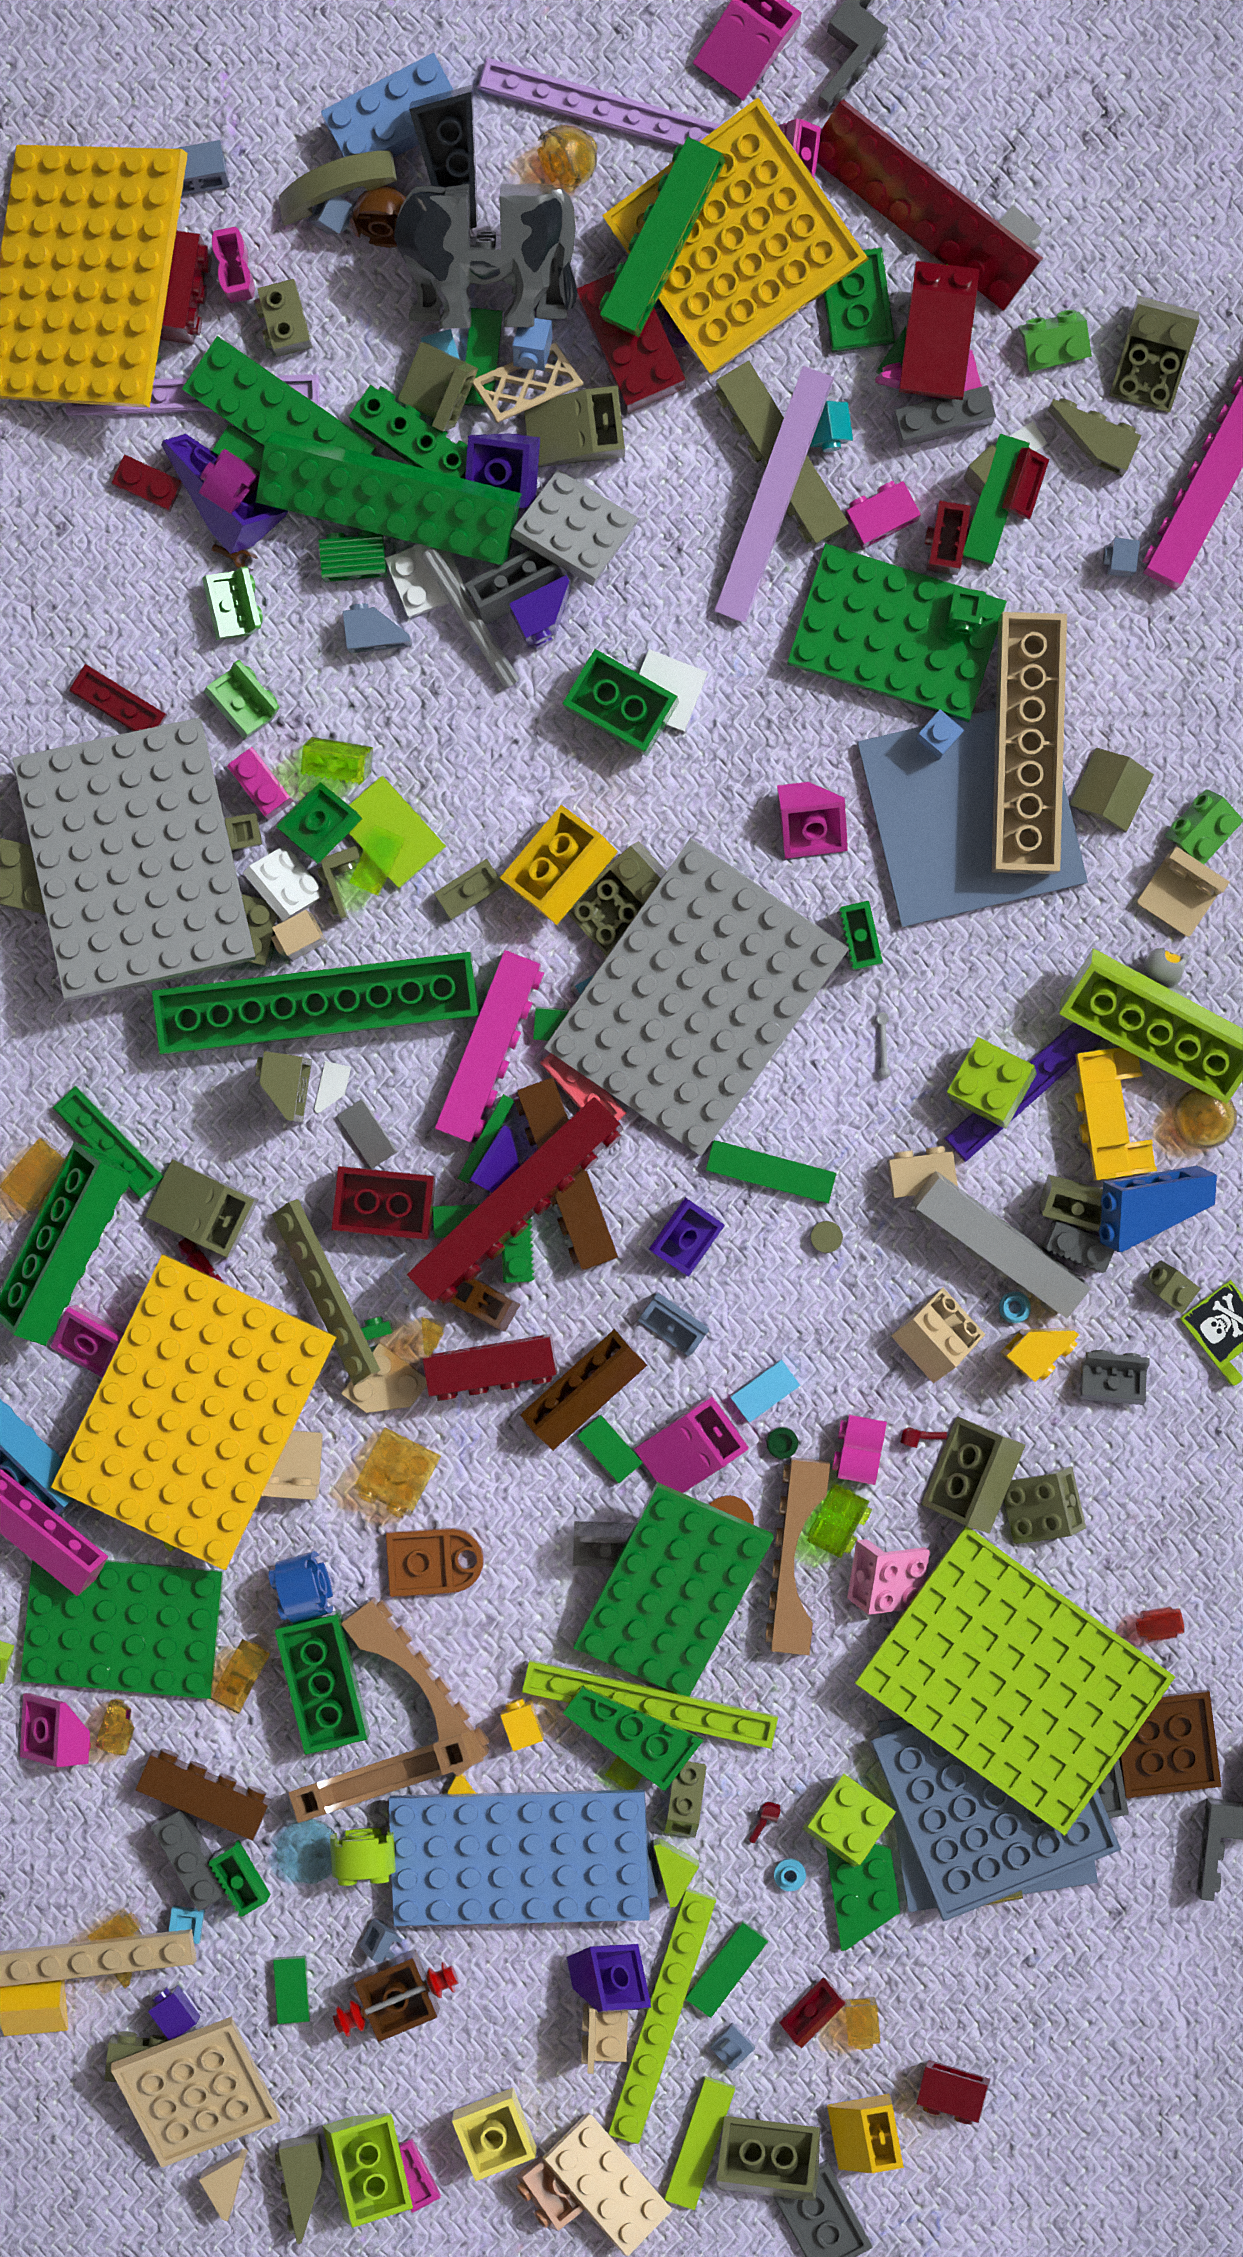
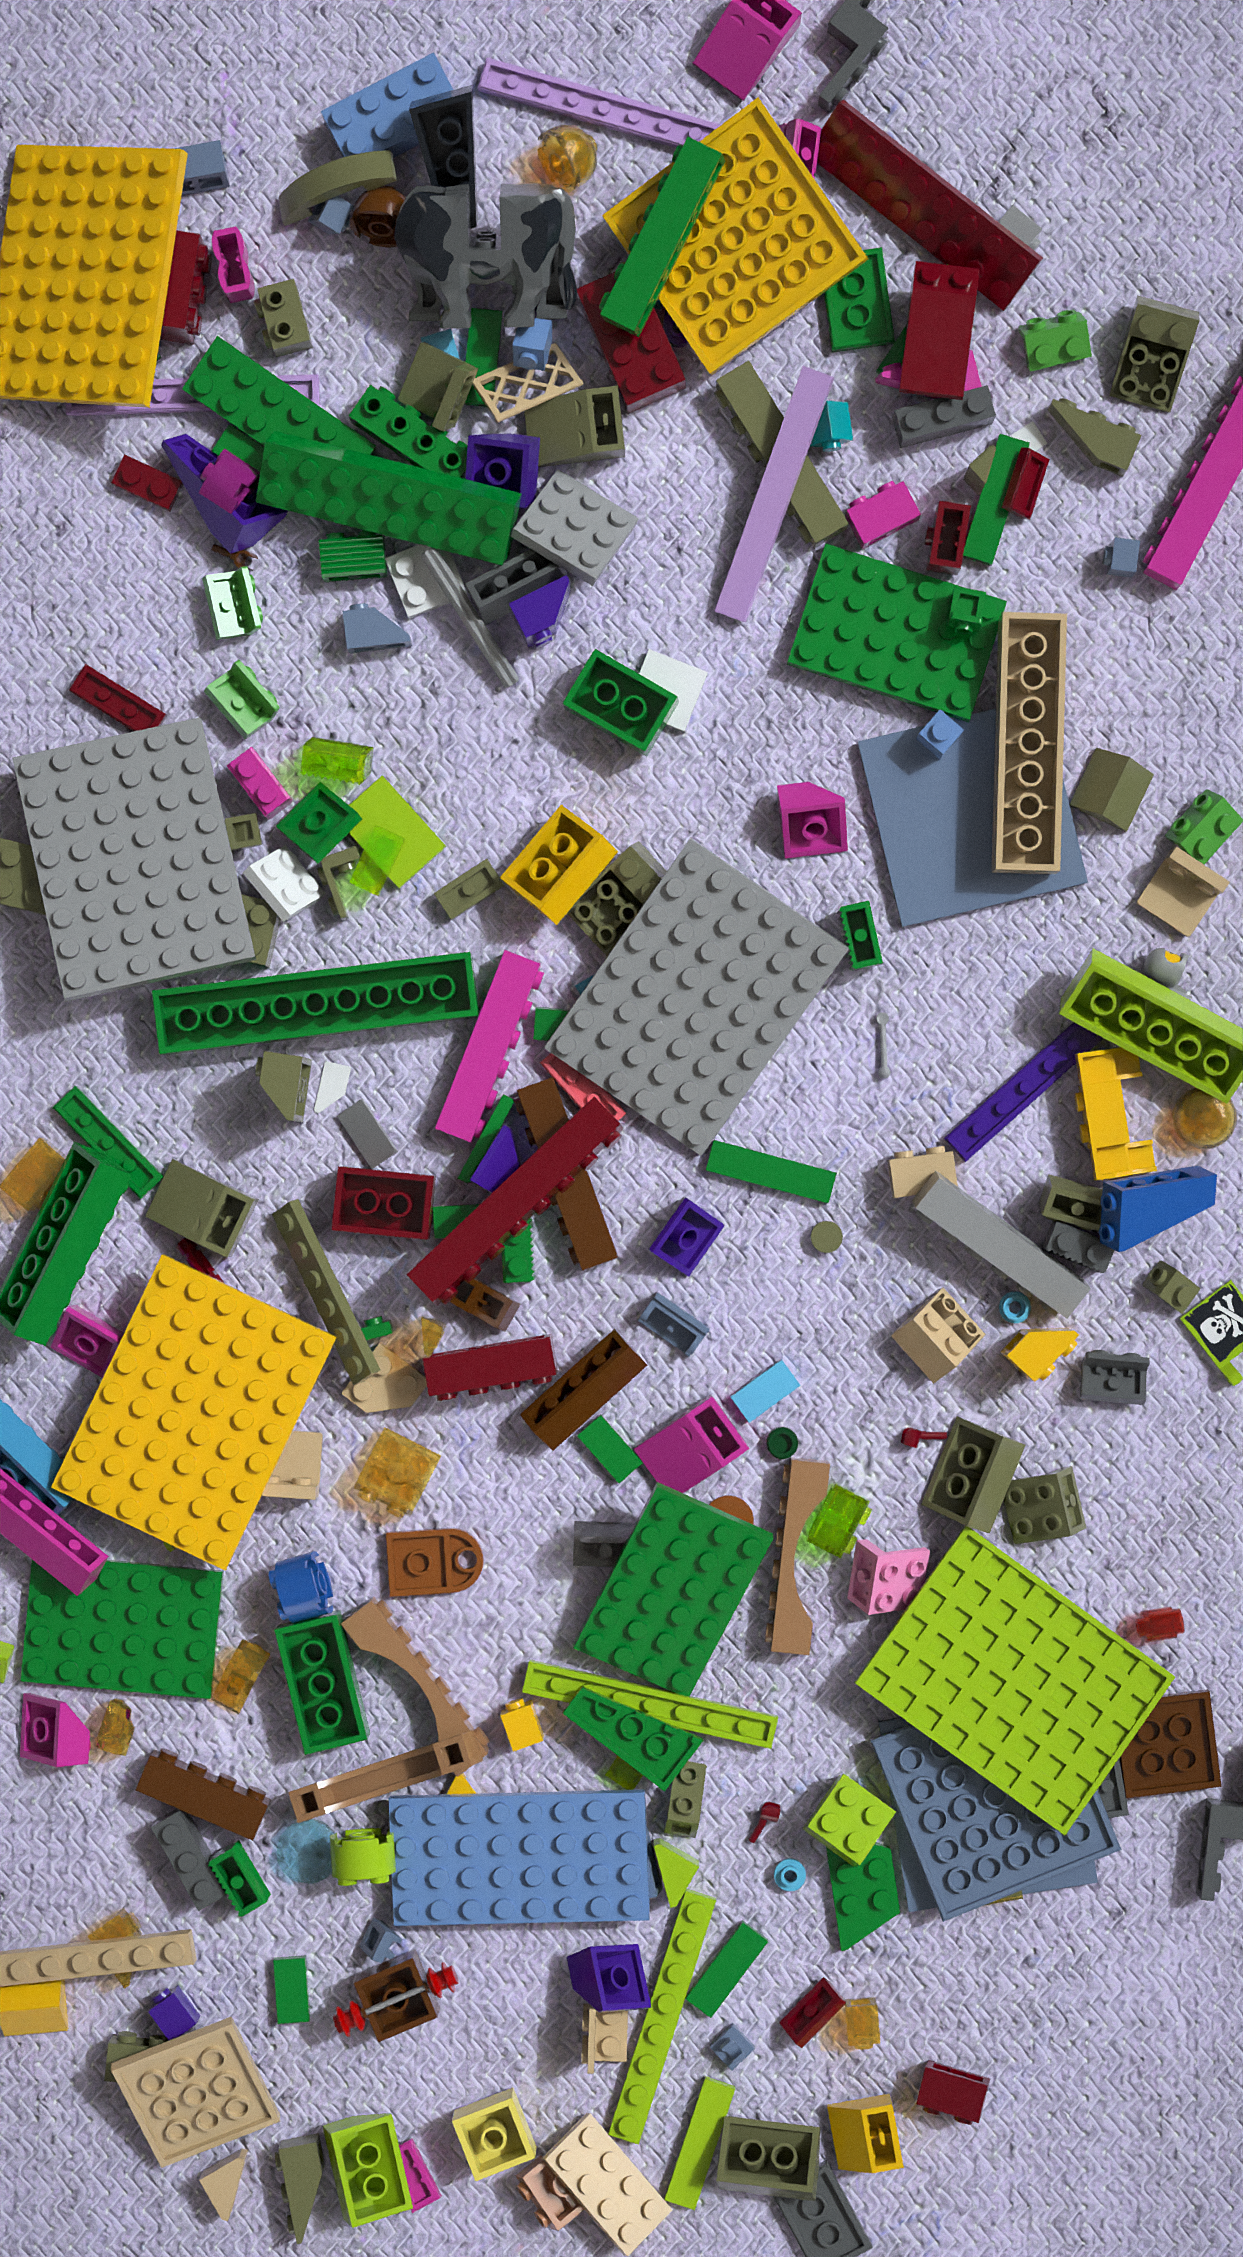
medium azure plate [169,1905,205,1944] -> none
tan brick [271,910,327,960] -> none
dark pink brick [832,1414,887,1485] -> none
lime brick [947,1037,1037,1129] -> none

